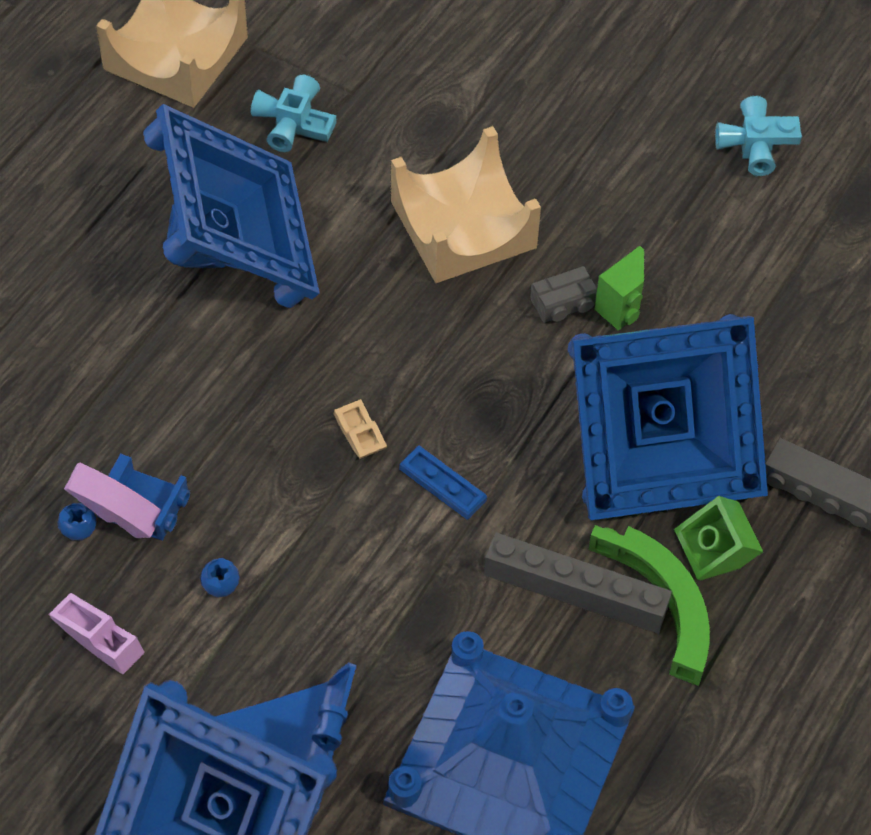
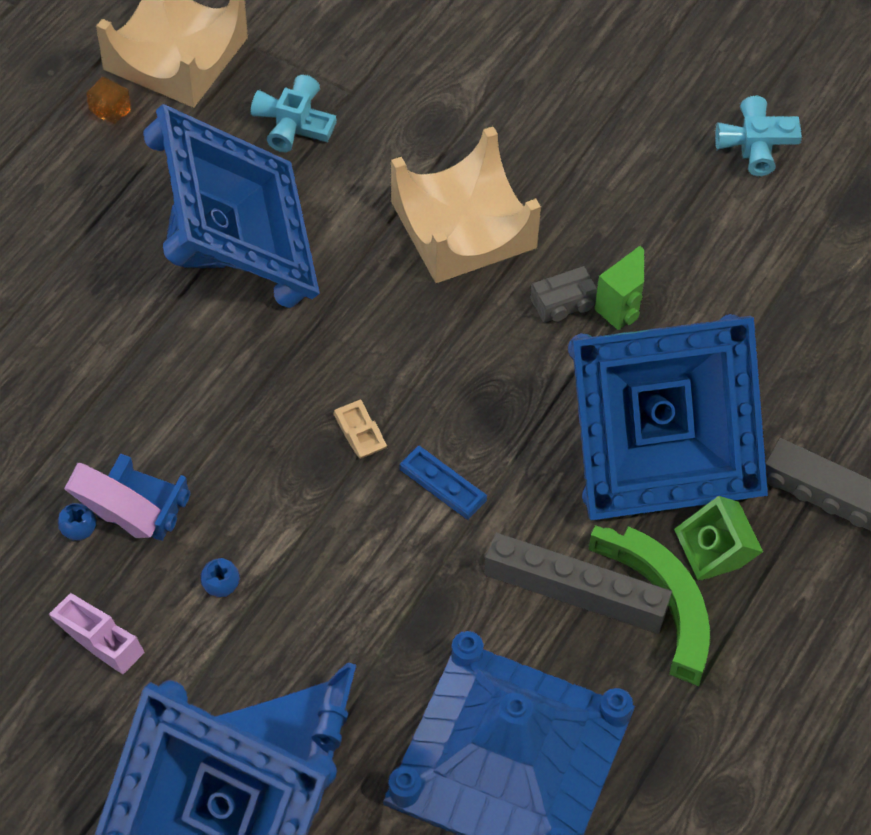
none -> clear orange brick [86,76,131,124]

